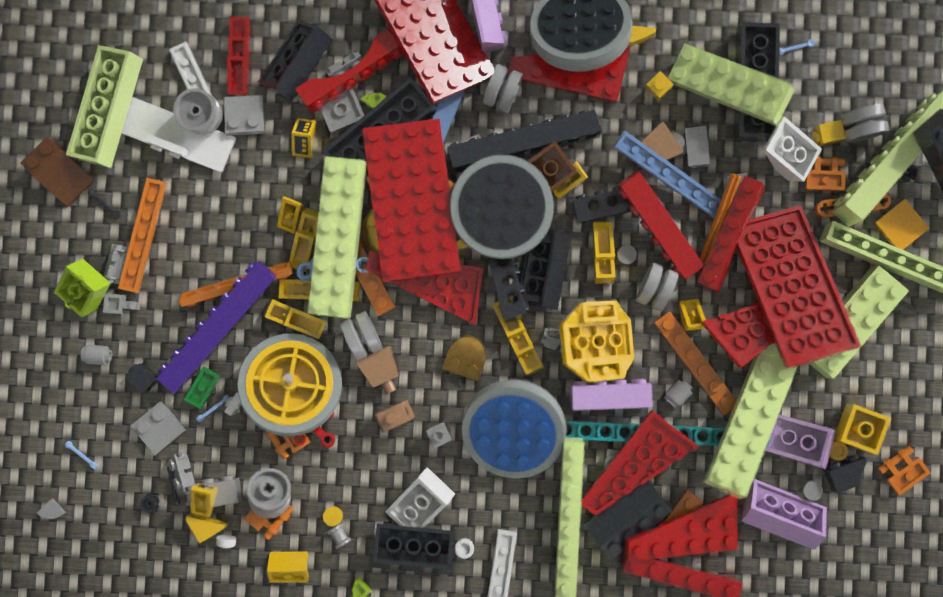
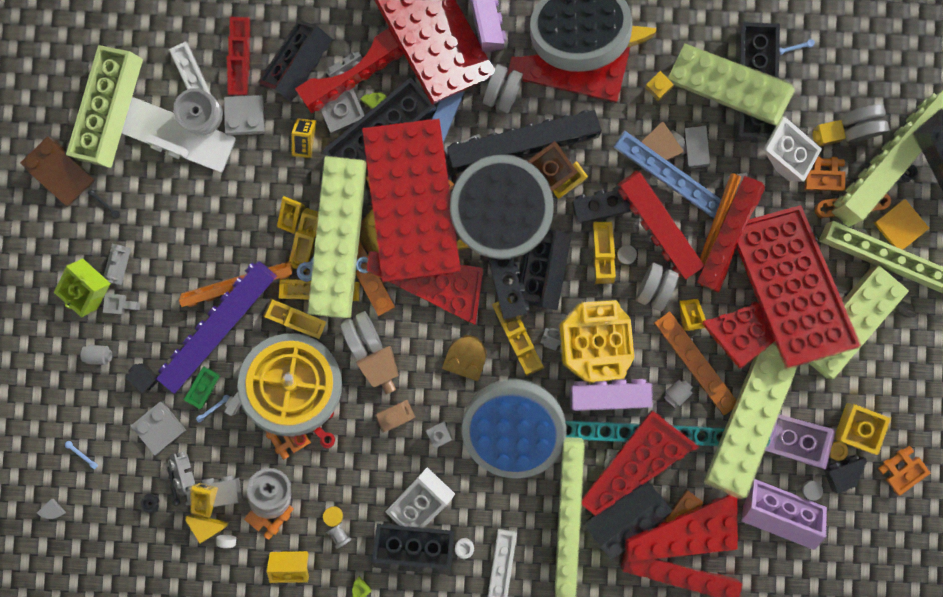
orange plate [118,178,167,293] -> none

